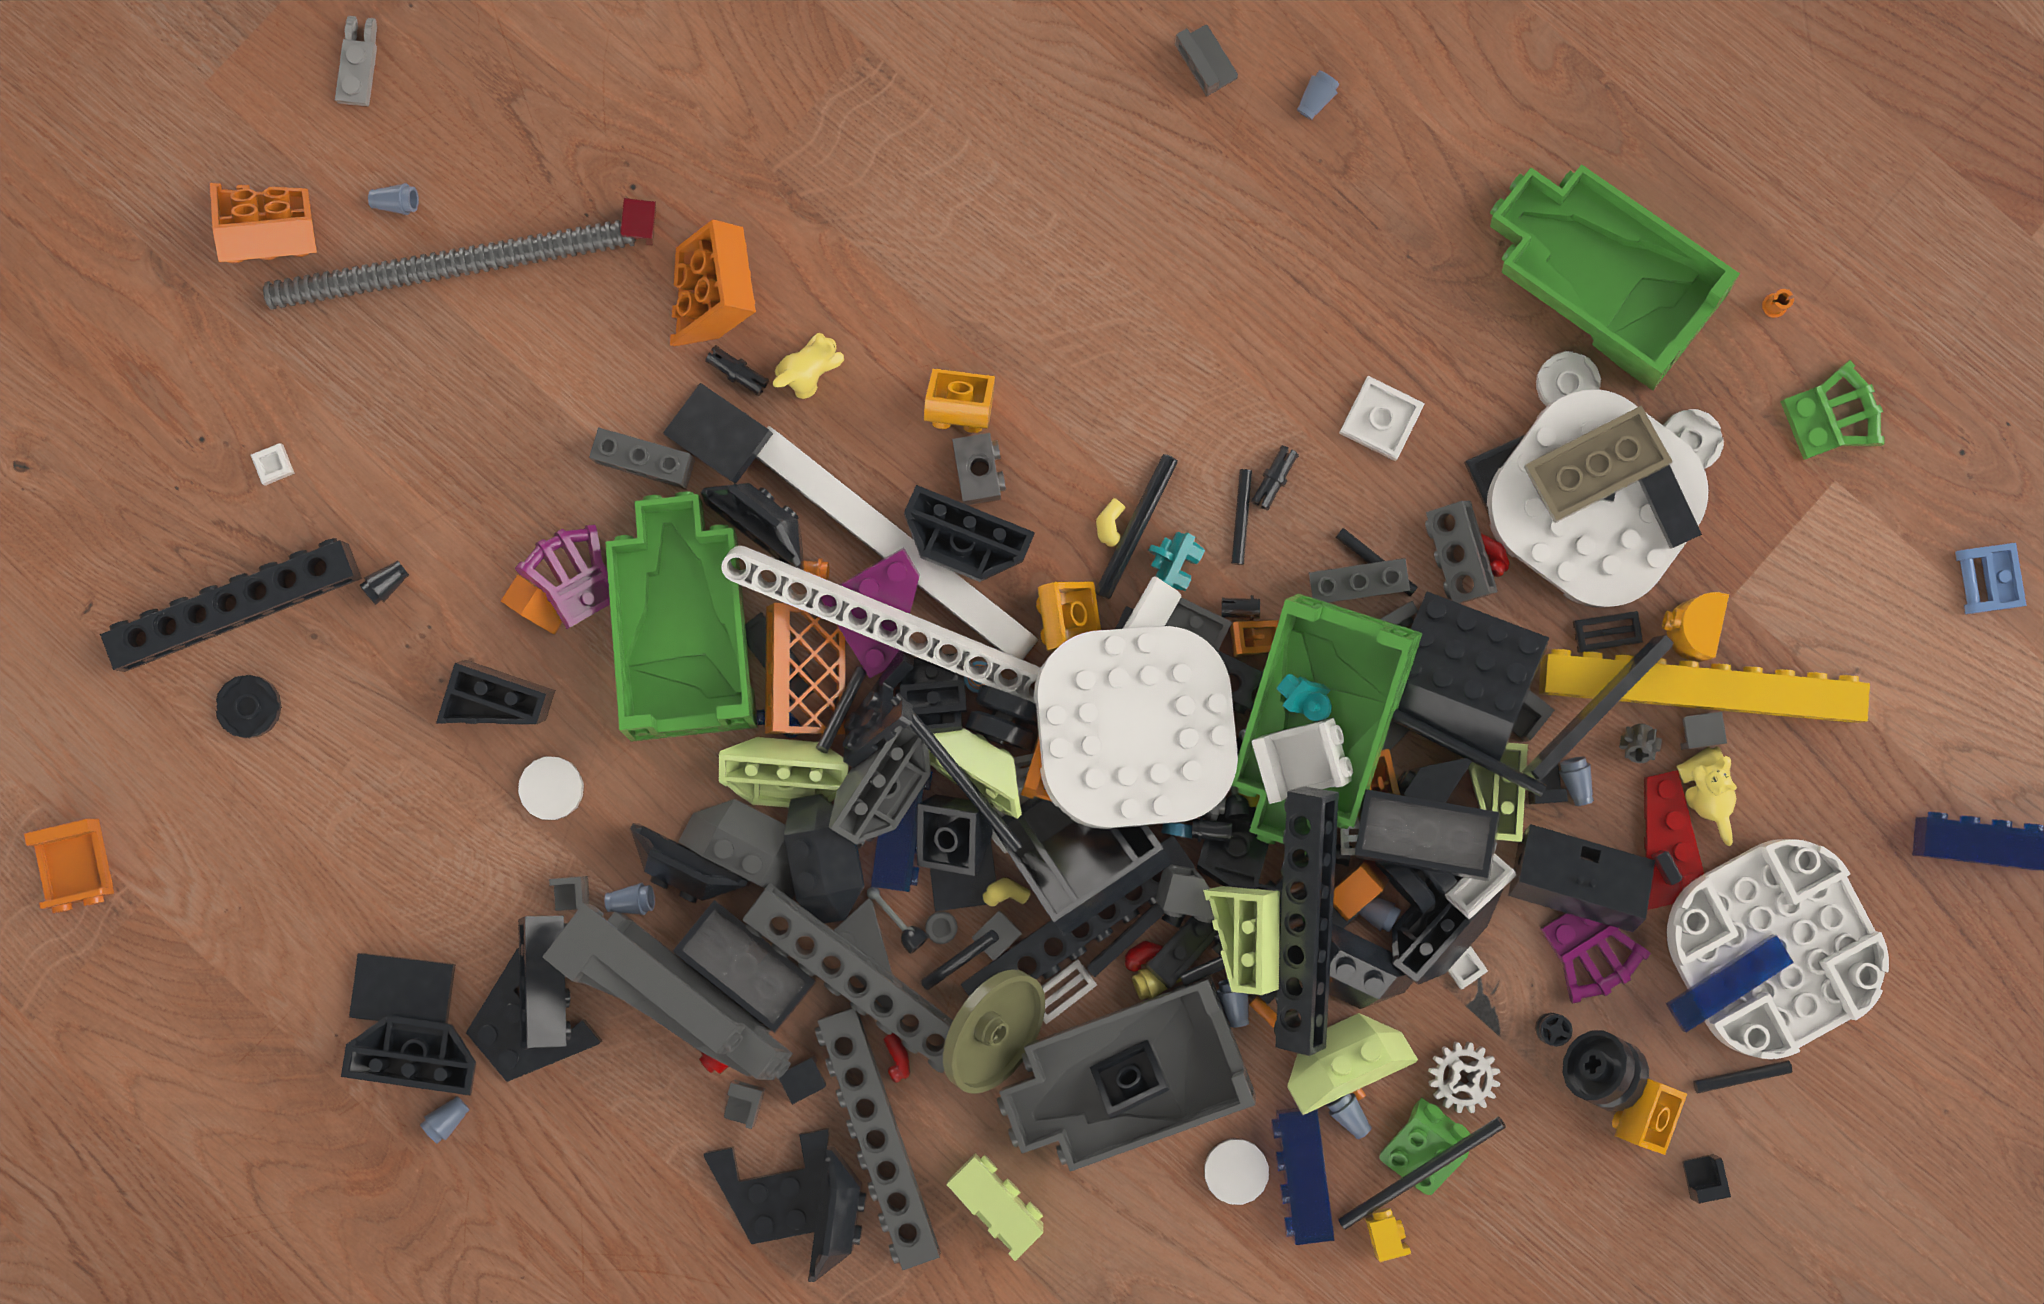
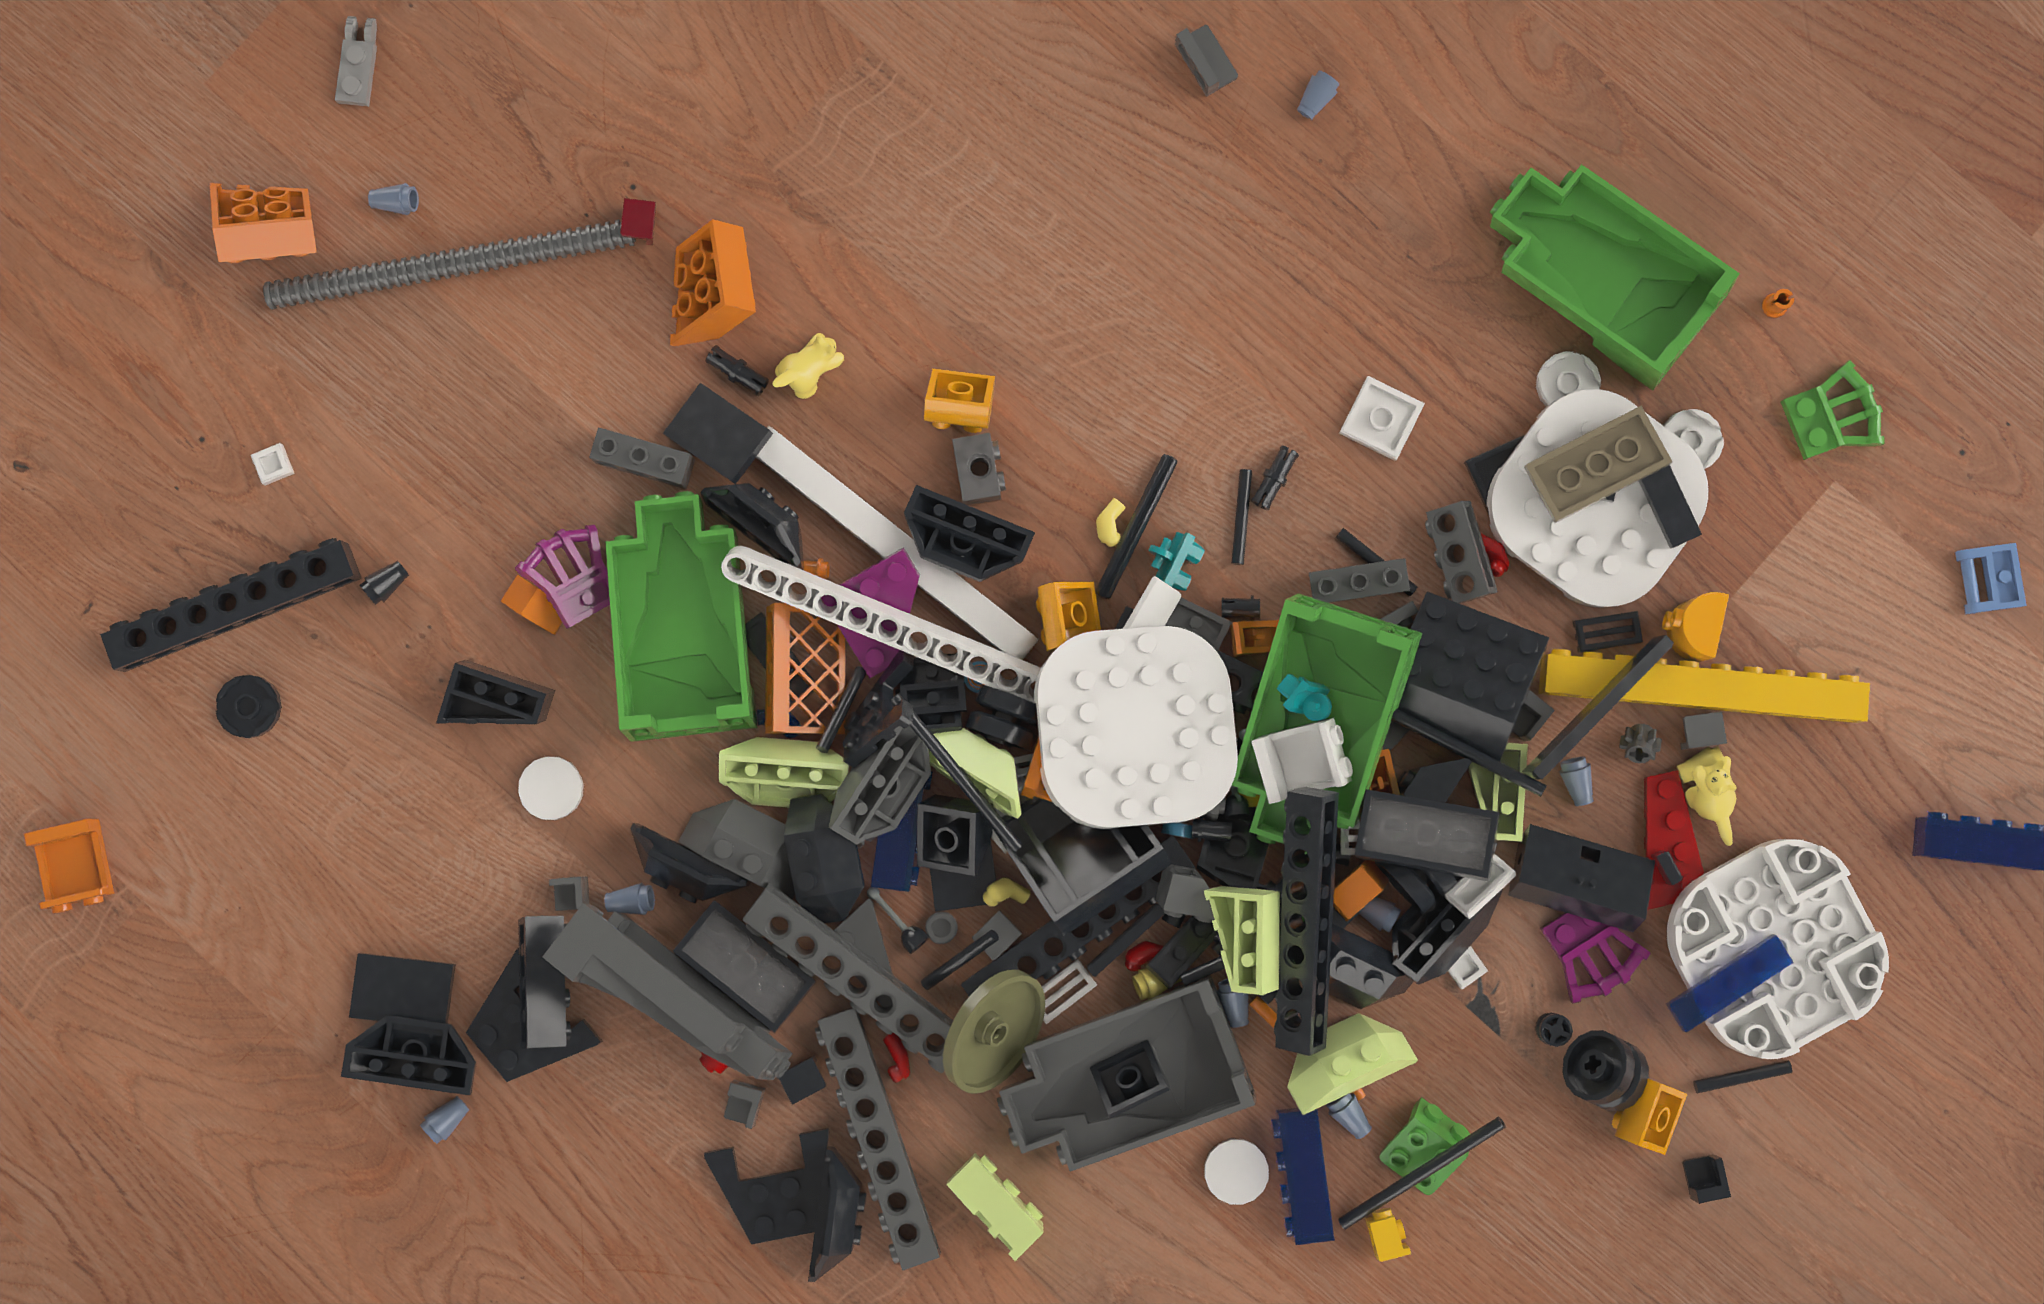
white gear [1428,1042,1500,1113] -> none
black panel [1528,764,1568,805] -> none

